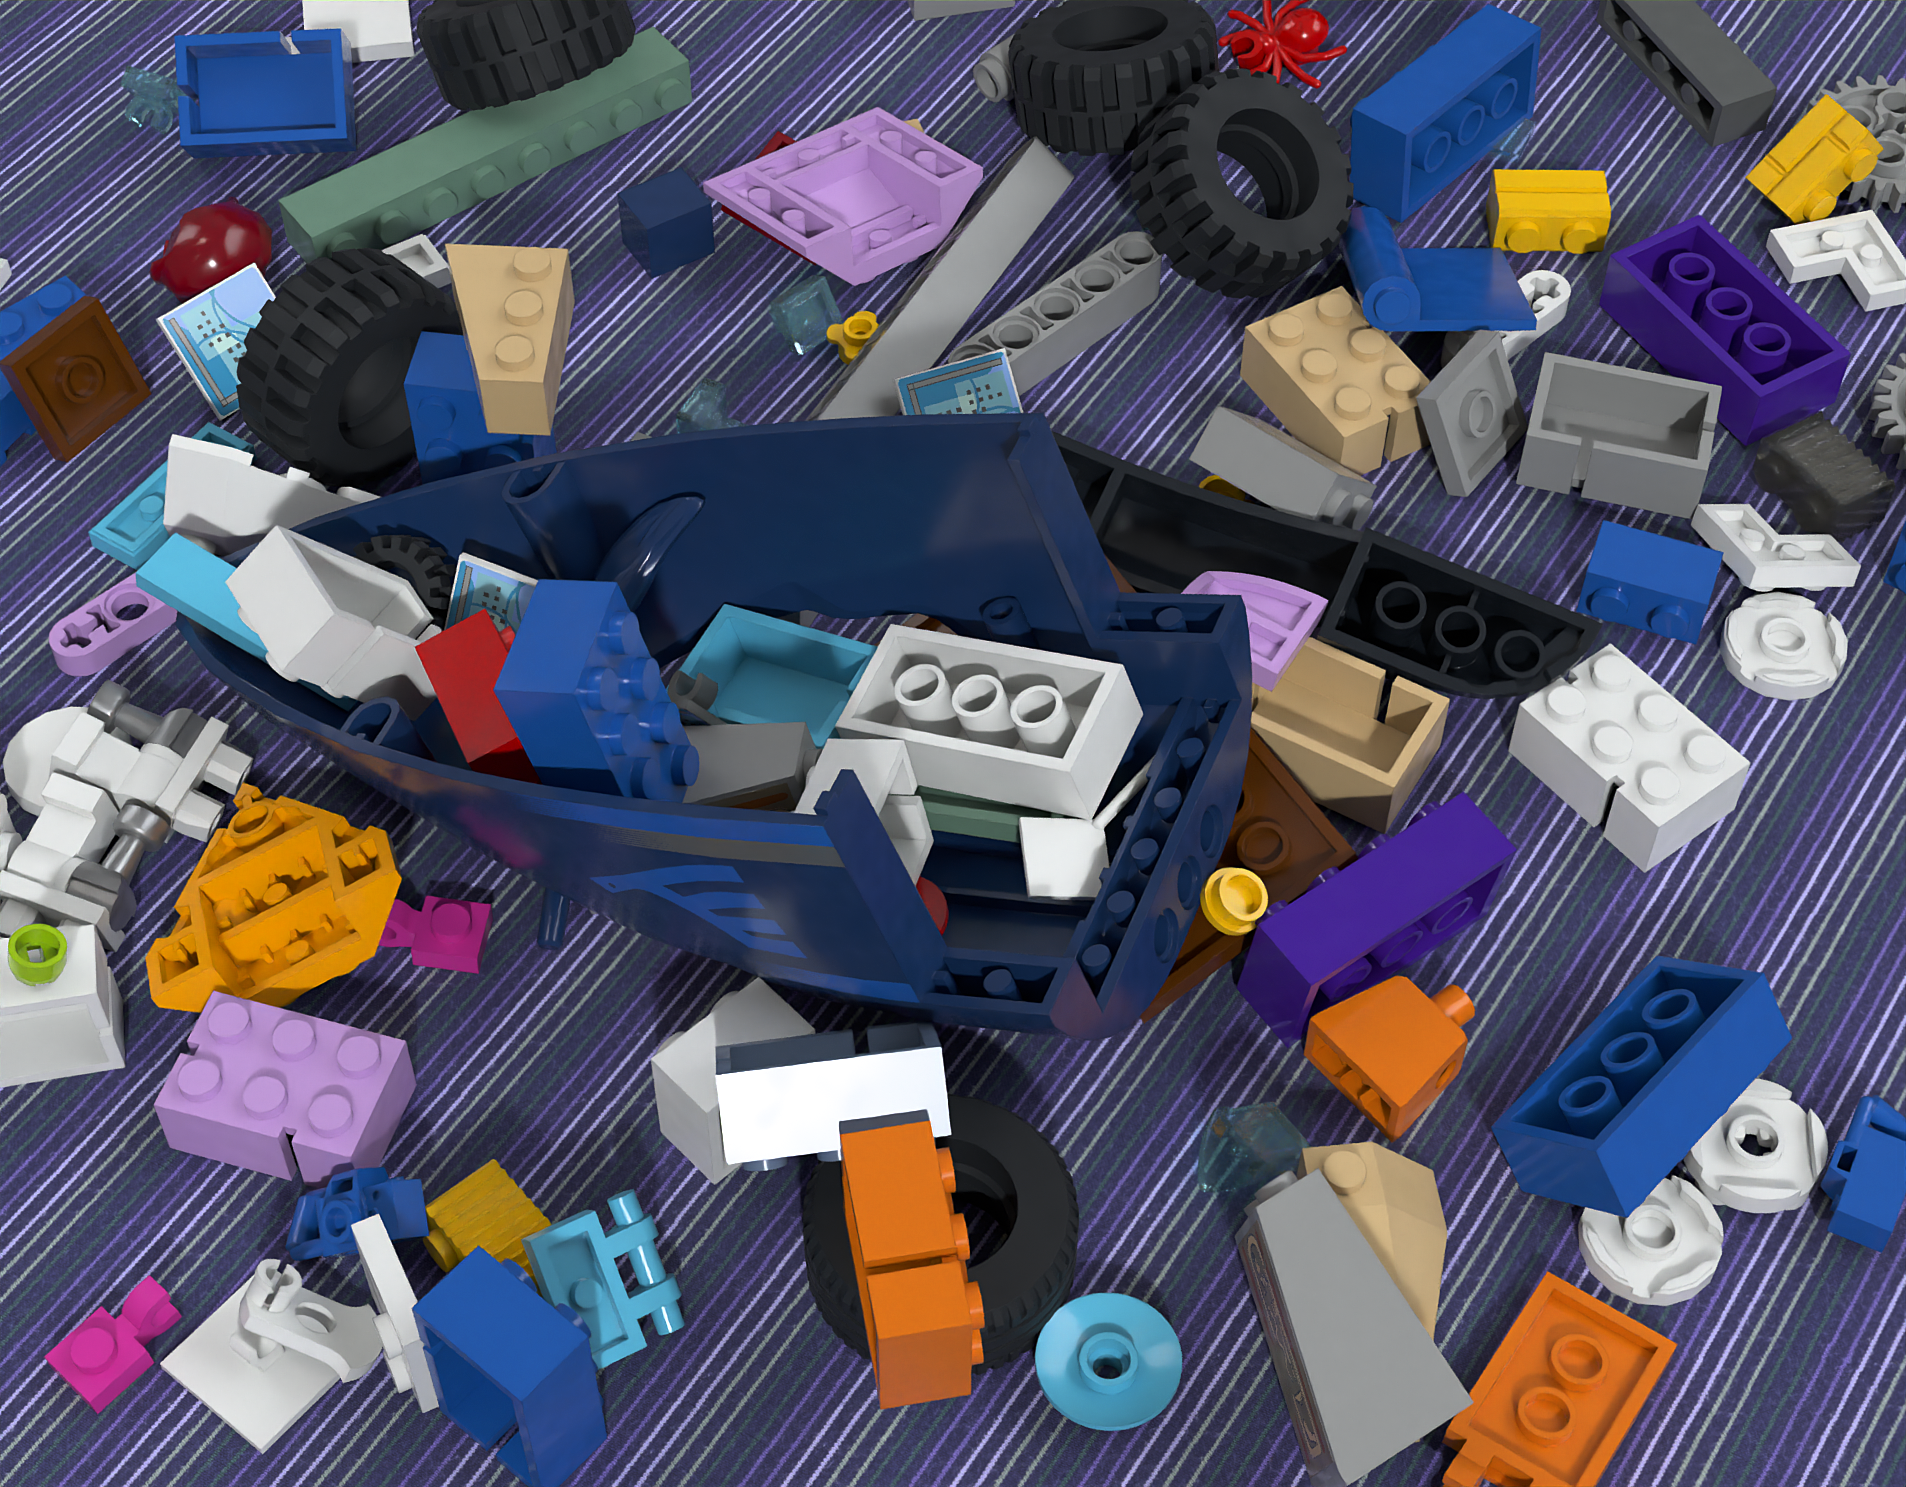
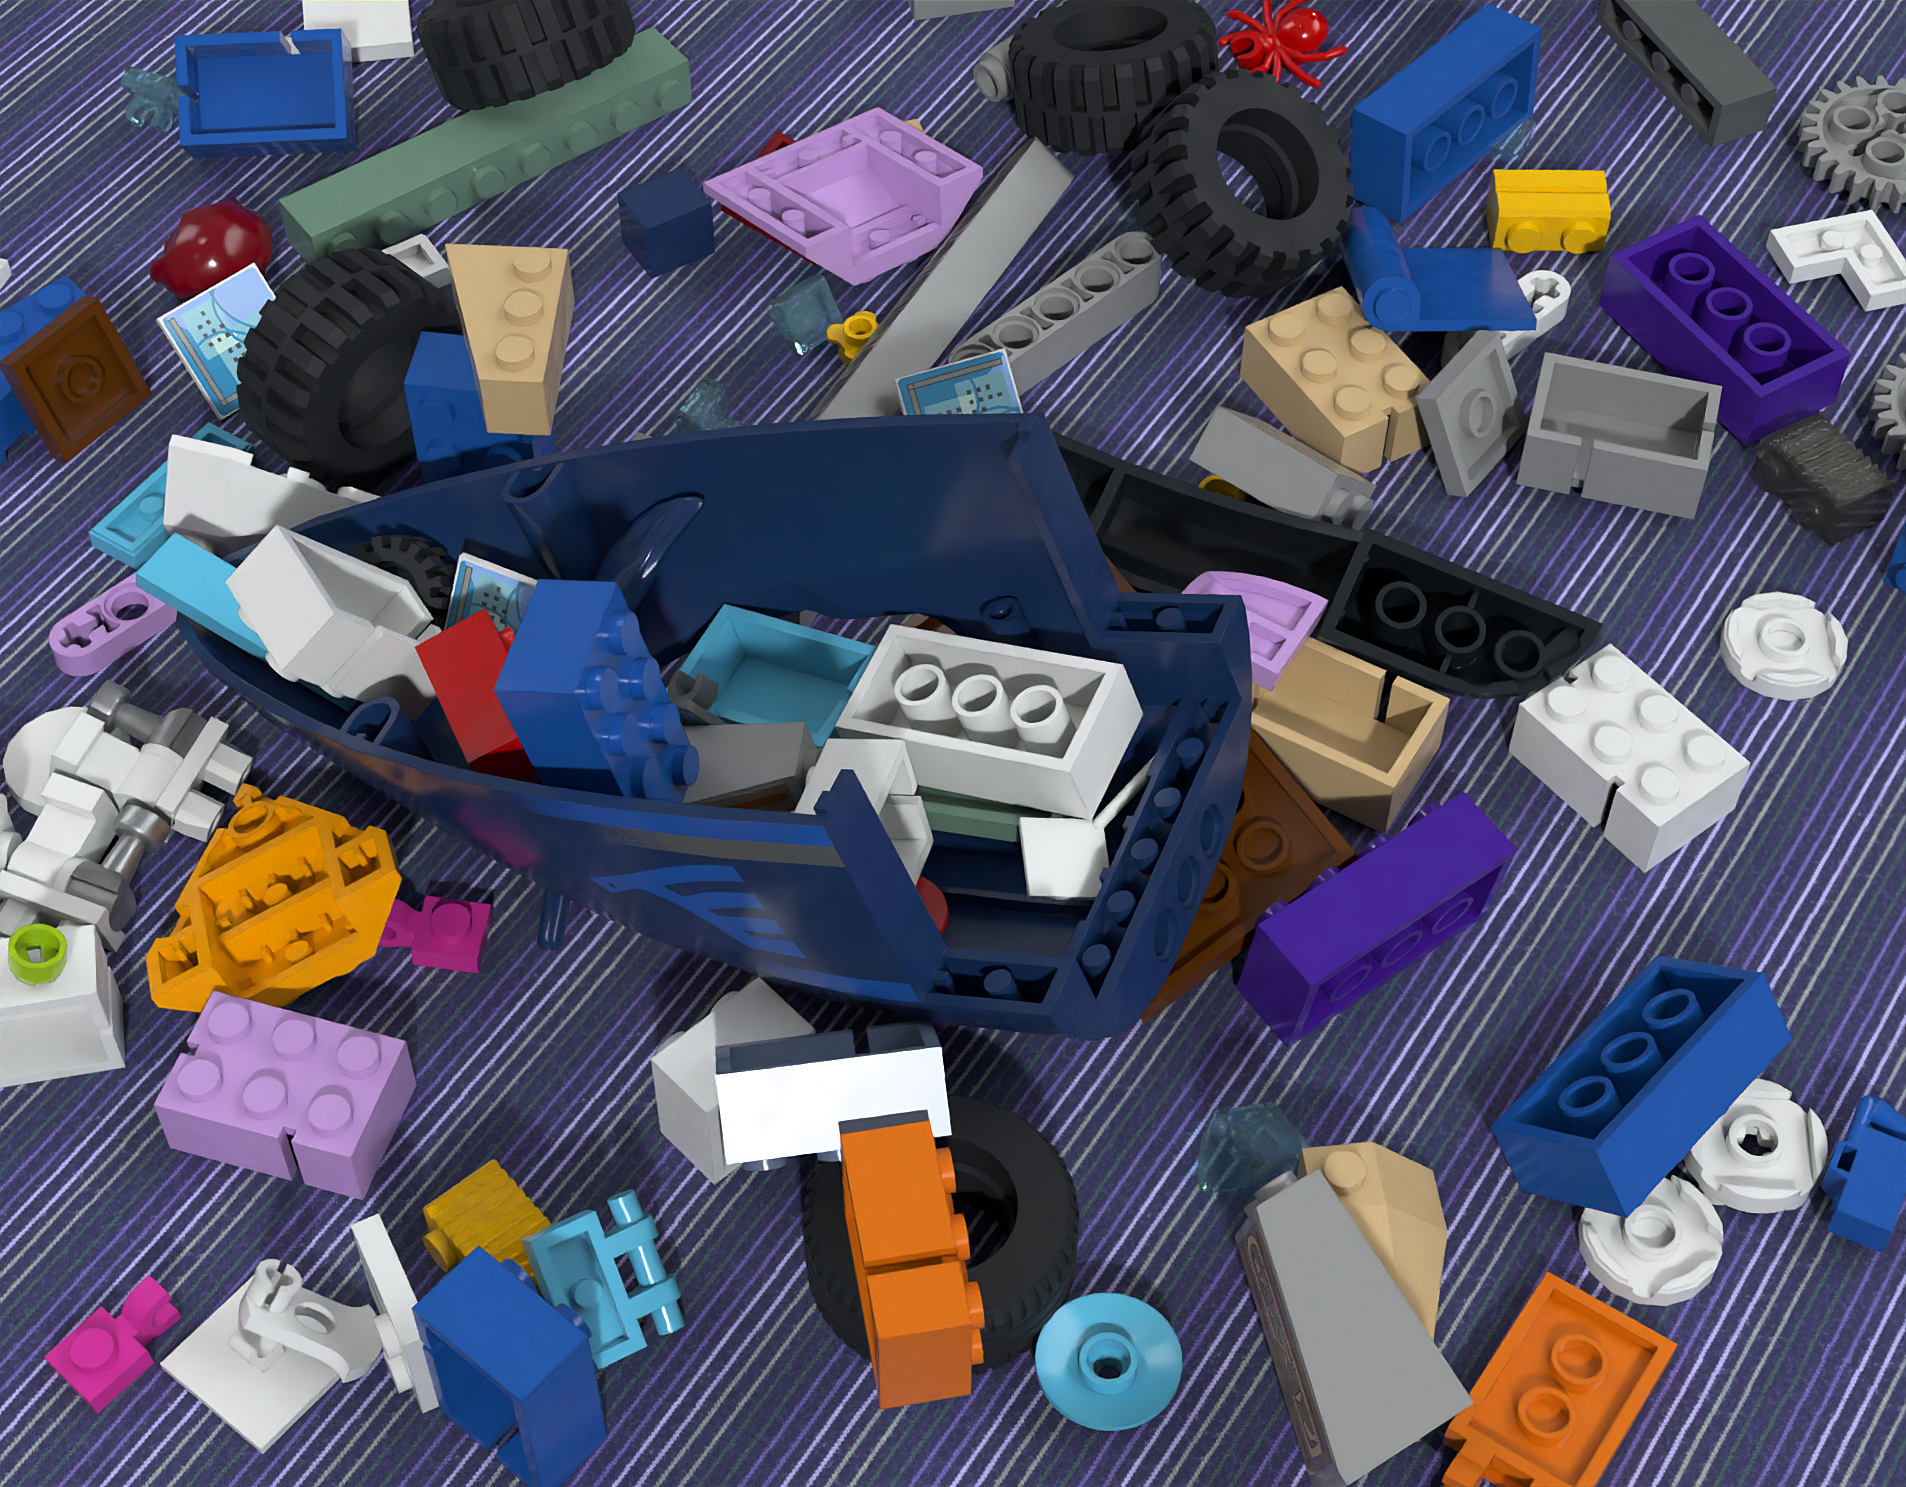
blue piece [285,1167,429,1261] -> none
yellow plate [1200,867,1268,936] -> none
orange torso [1304,975,1475,1143] -> none
blue brick [1576,520,1724,644] -> none
white plate [1691,504,1861,592] -> none
yellow brick [1745,94,1884,225] -> none

